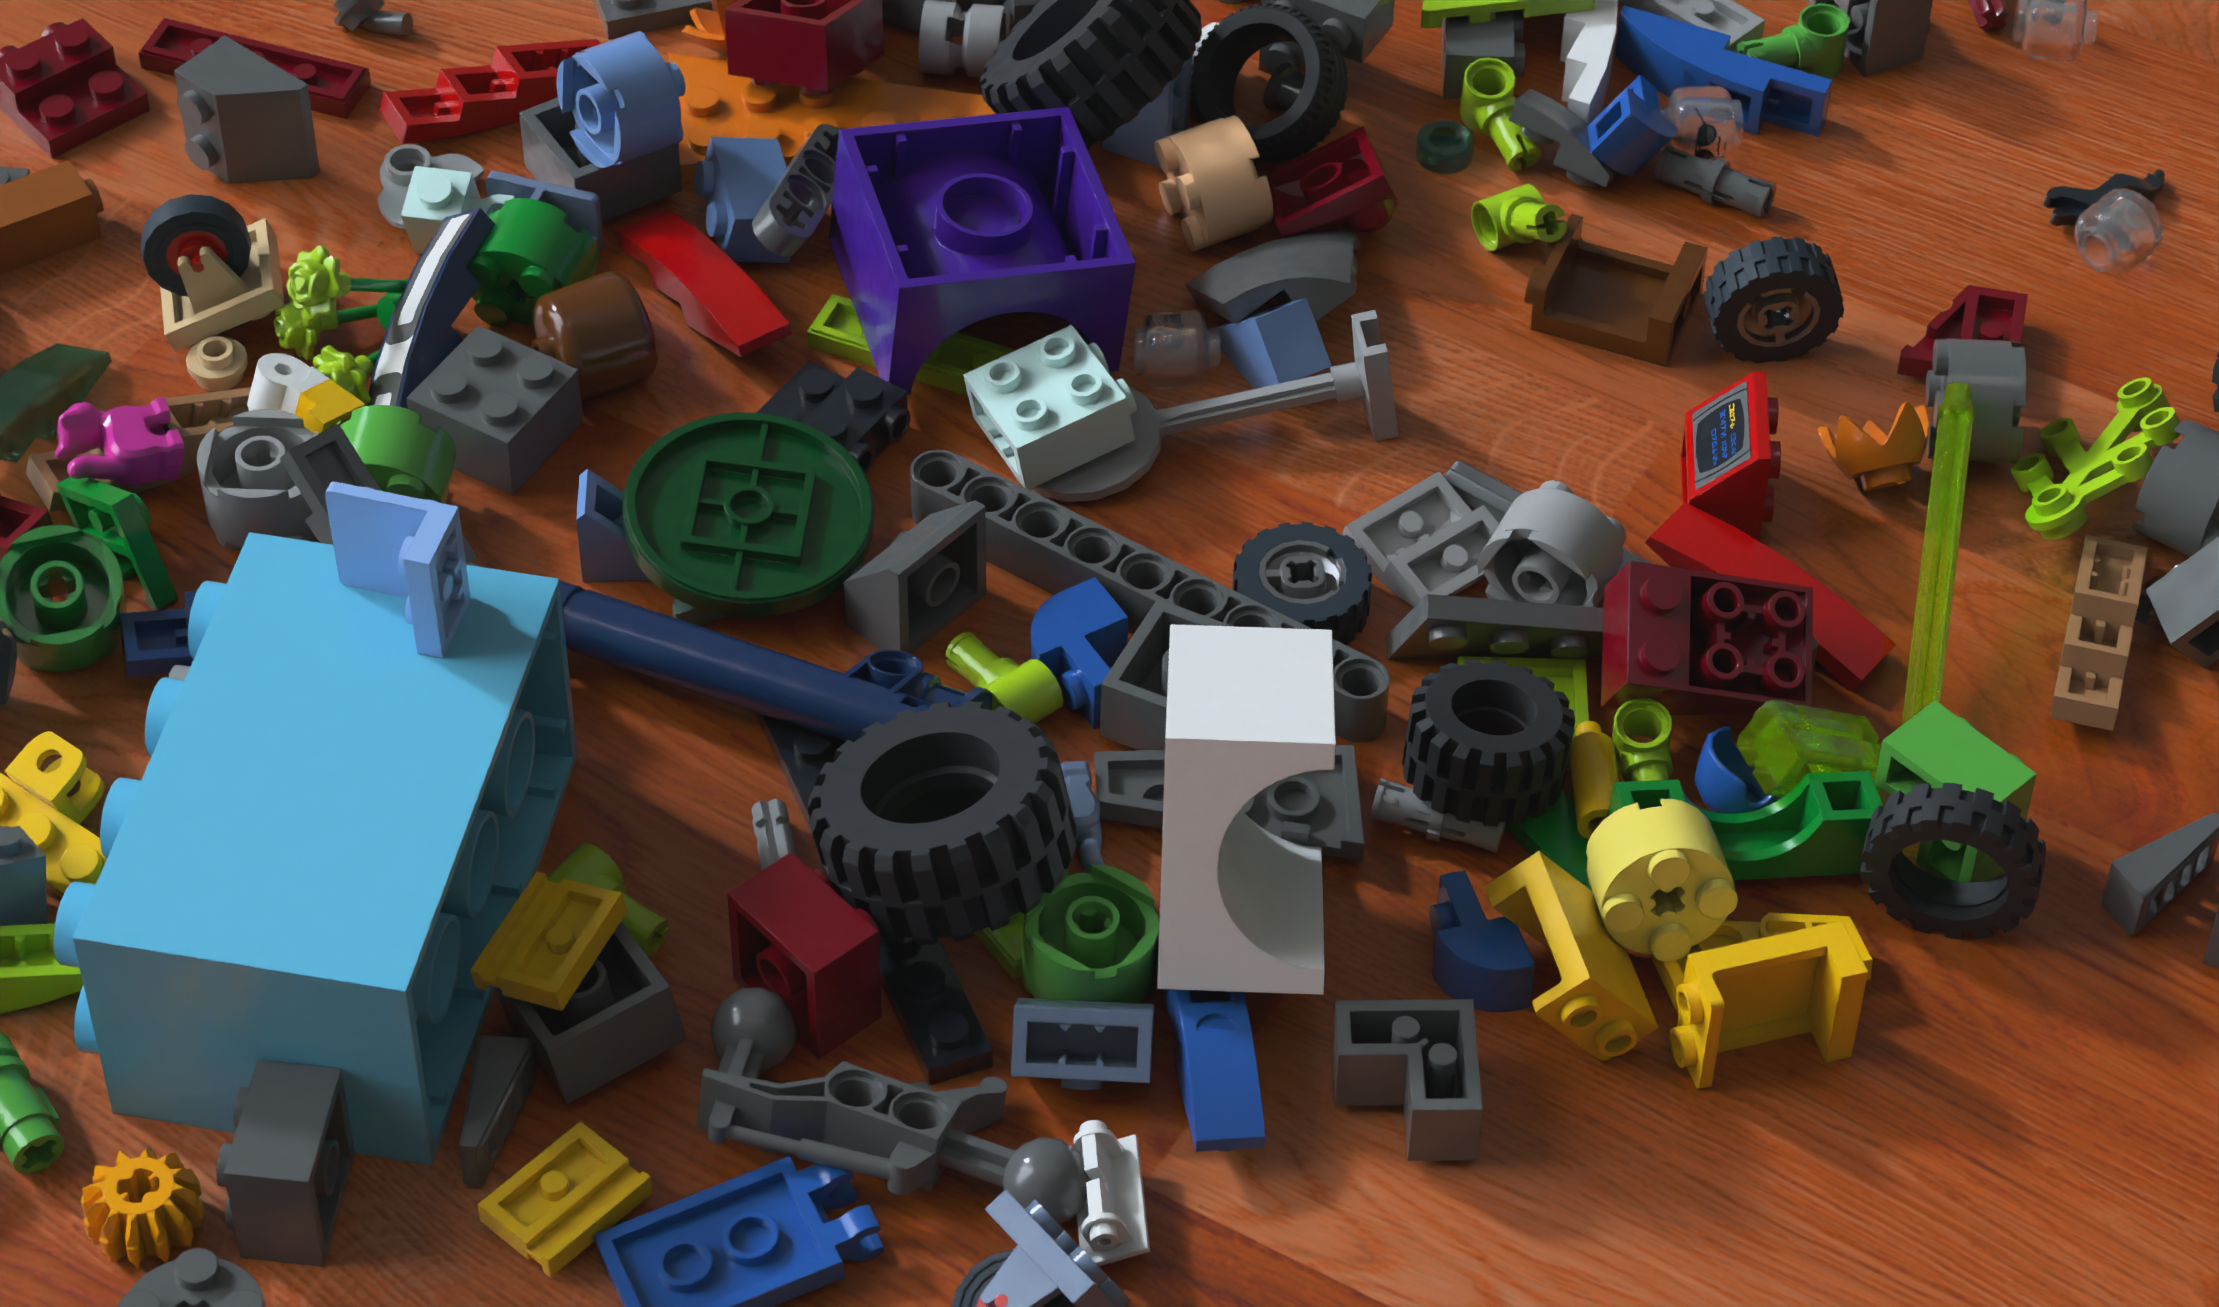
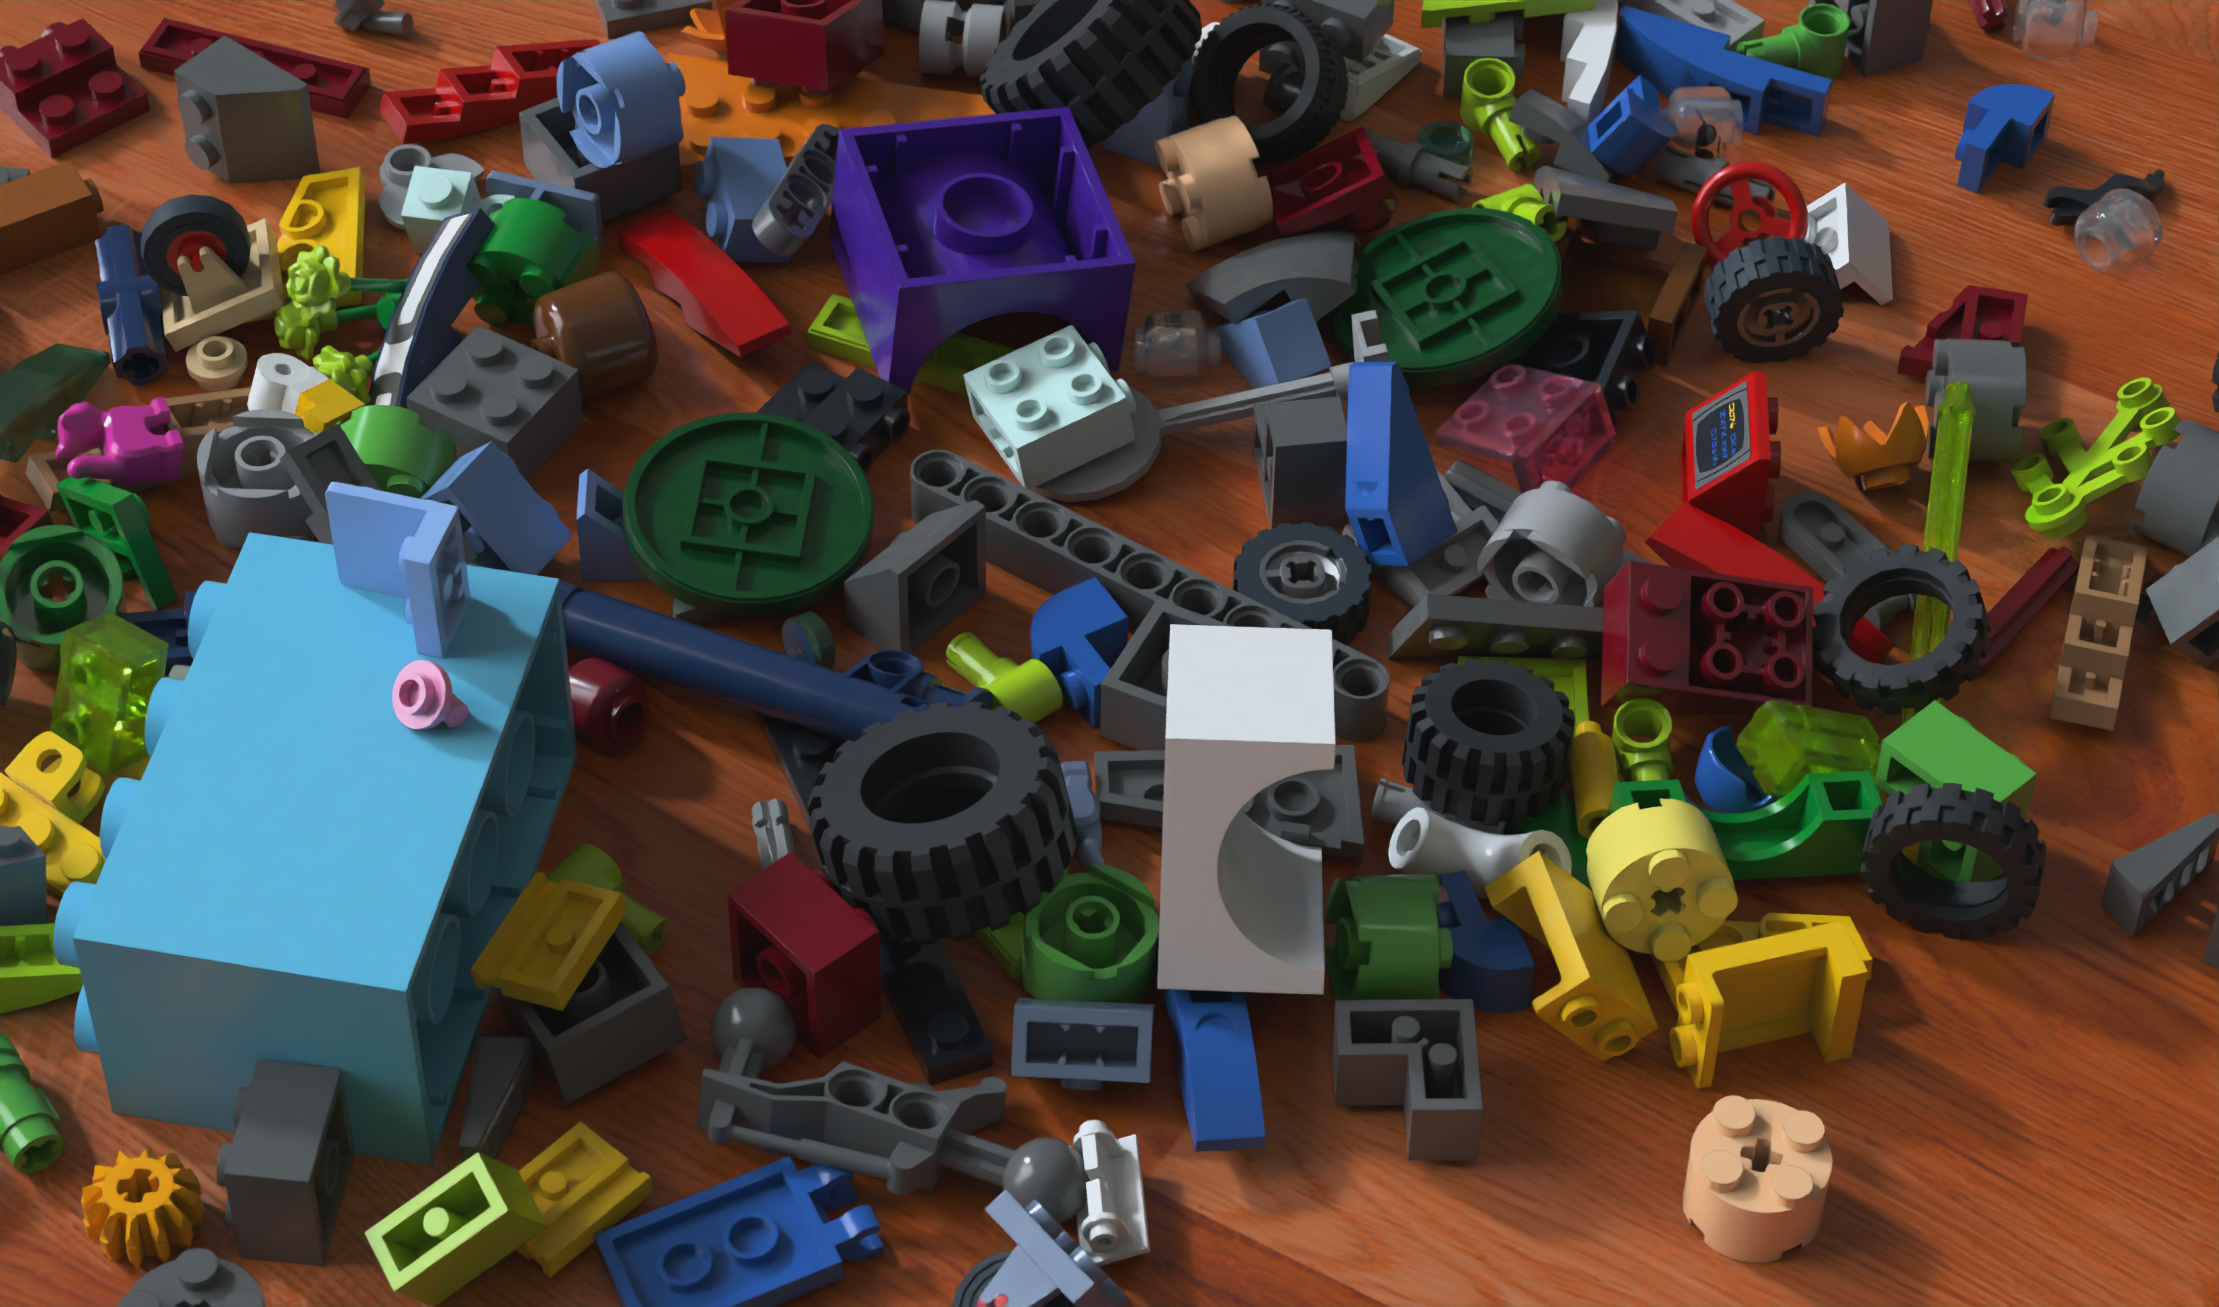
none -> clear neon green brick [50,612,169,776]
none -> dark blue piece [95,224,168,386]
none -> yellow wing [245,167,366,323]
none -> lime brick [365,1152,547,1307]
none -> bright pink plate [392,660,469,730]
none -> medium blue brick [420,441,573,575]
none -> dark red head [569,657,649,752]
none -> clear green tile [782,612,836,670]
none -> dark grey brick [1252,397,1347,529]
none -> bright green brick [1325,874,1453,1000]
none -> dark green plate [1328,208,1566,387]
none -> white slope [1340,34,1423,121]
none -> blue slope [1345,362,1458,566]
none -> dark grey pin [1365,128,1473,202]
none -> white cylinder [1388,807,1572,899]
none -> clear pink bracket [1436,363,1618,493]
none -> black plate [1492,310,1657,428]
none -> dark grey slope [1533,166,1678,250]
none -> light nougat brick [1683,1095,1832,1263]
none -> red piece [1691,162,1809,267]
none -> dark grey plate [1779,492,1928,630]
none -> white panel [1805,183,1893,305]
none -> black tyre [1813,544,1991,715]
none -> blue brick [1955,84,2055,194]
none -> dark red axle [1978,547,2079,673]

